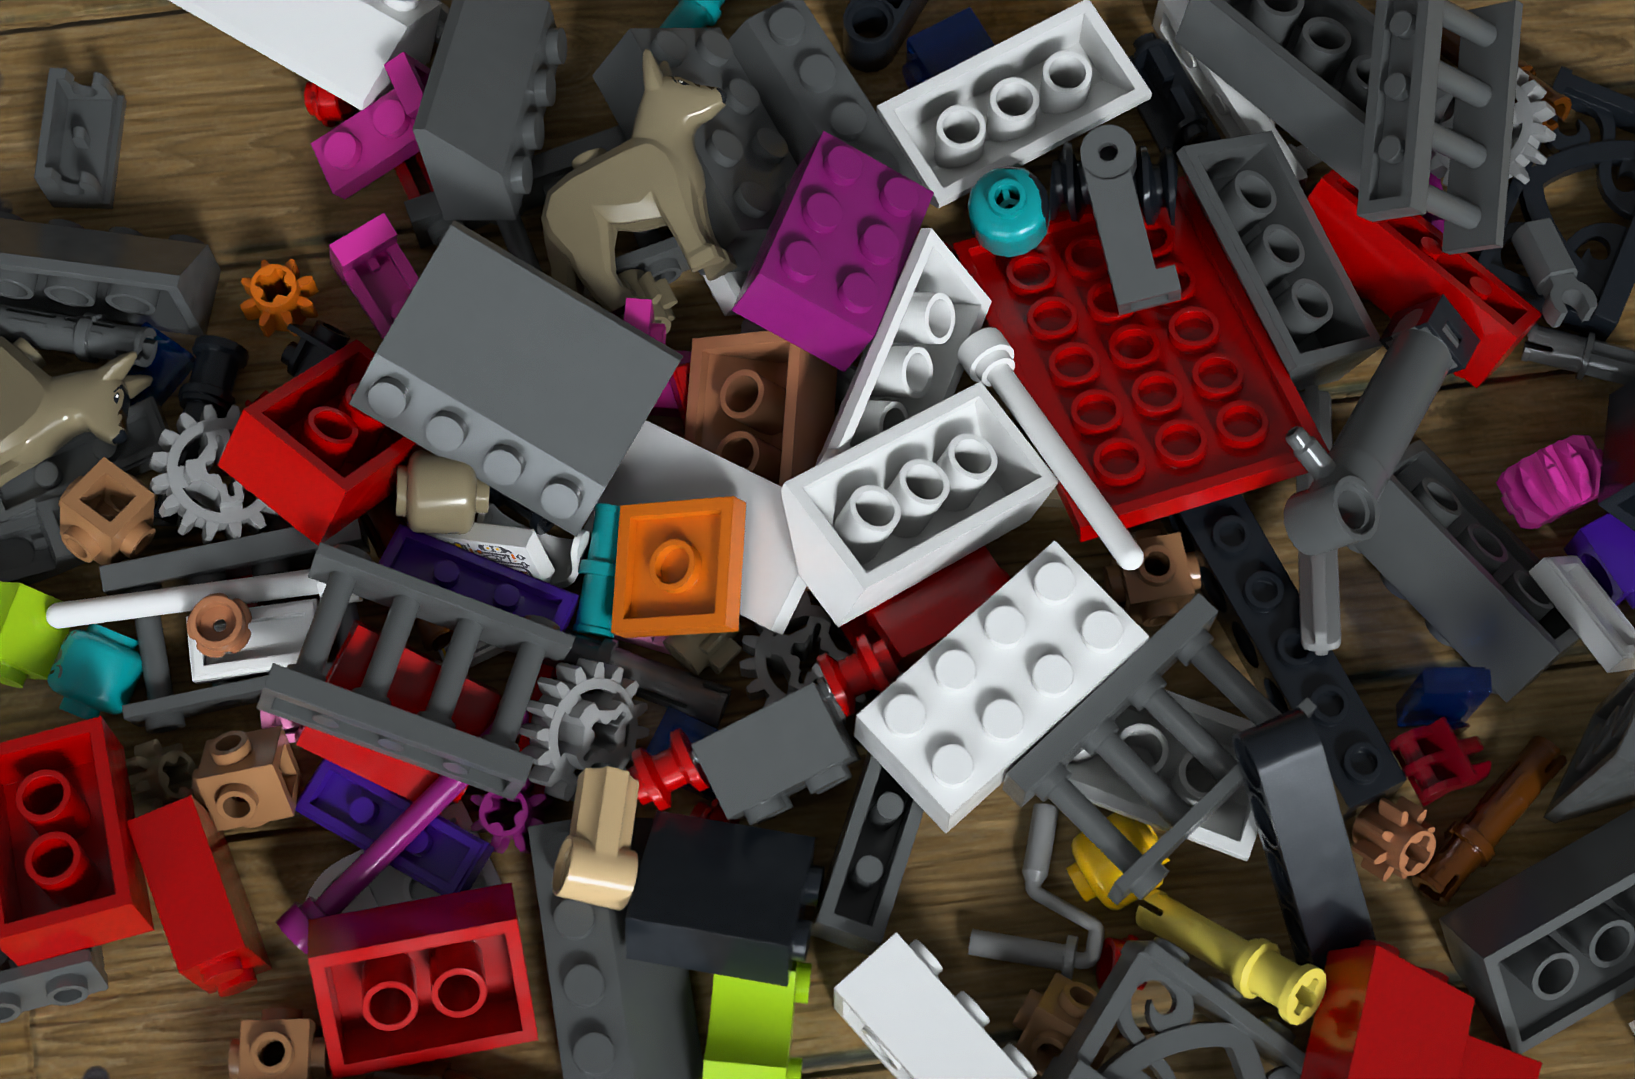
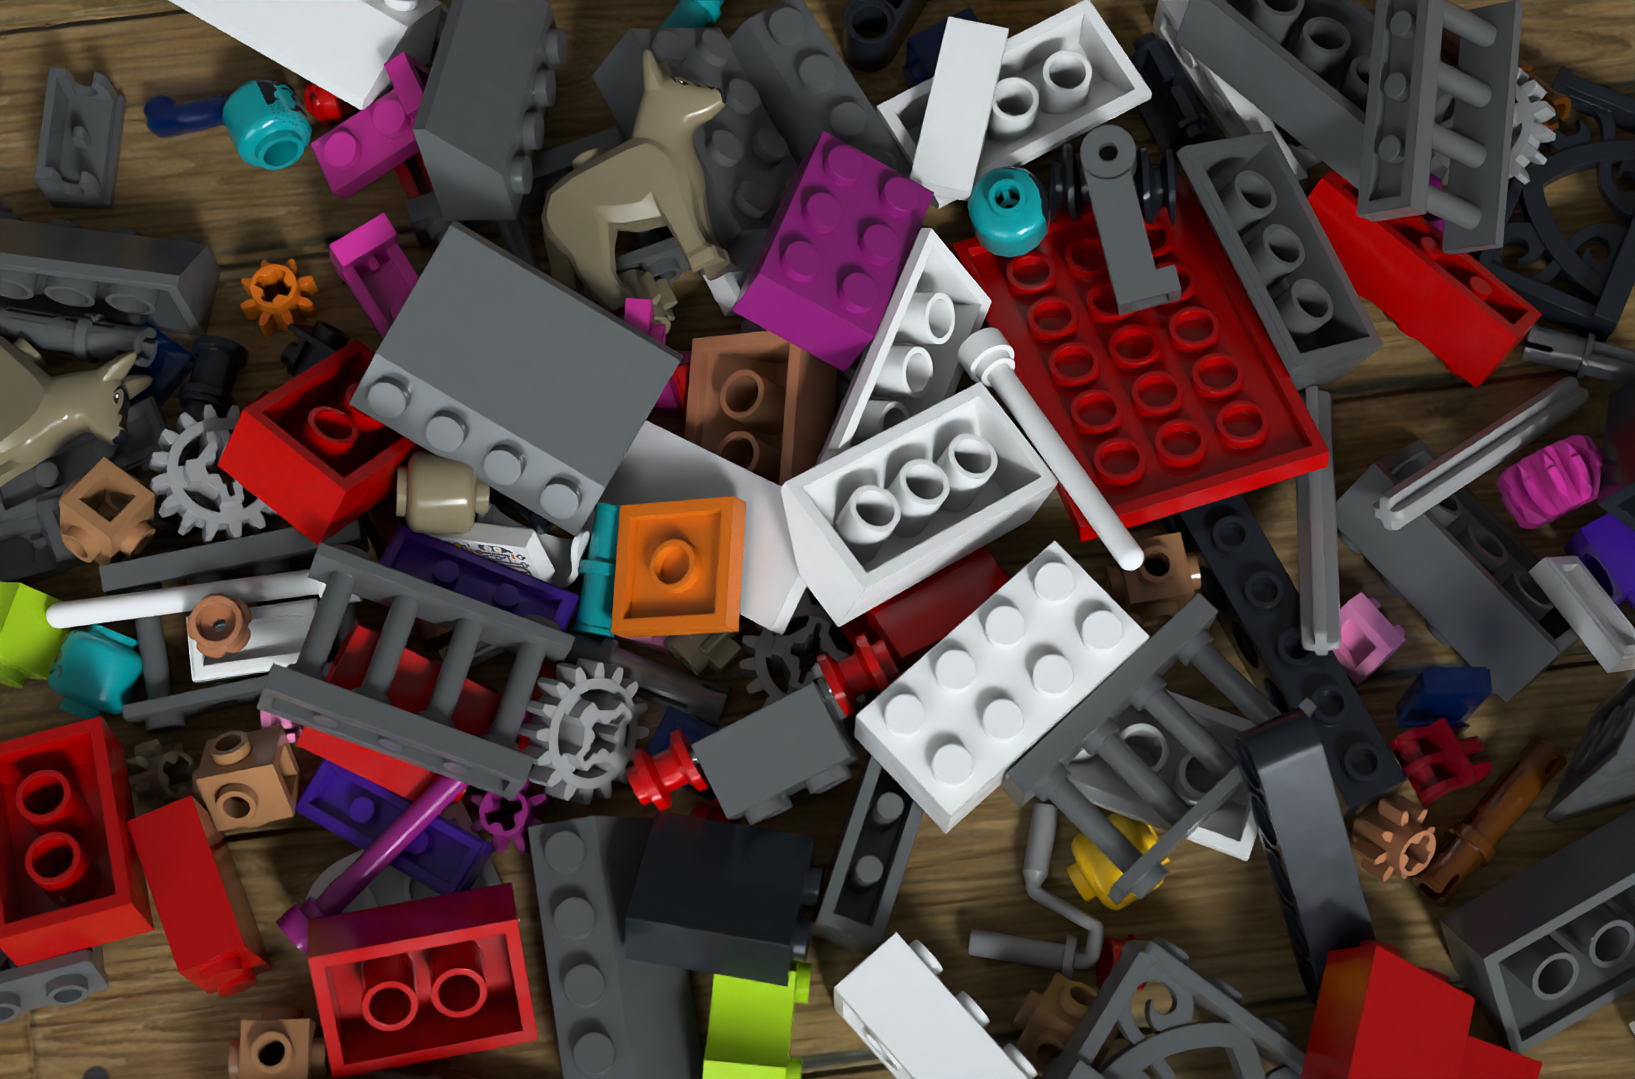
tan piece [552,766,639,911] -> none
light yellow pin [1136,889,1327,1025] -> none
dark grey piece [1284,294,1480,556] -> none
dark grey bar [1511,218,1597,328] -> none
none -> clear blue arm [144,93,230,139]
none -> teal head [222,78,312,170]
none -> white tile [910,16,1009,202]
none -> bright pink tile [1332,592,1406,685]
none -> light grey axle [1373,376,1588,530]

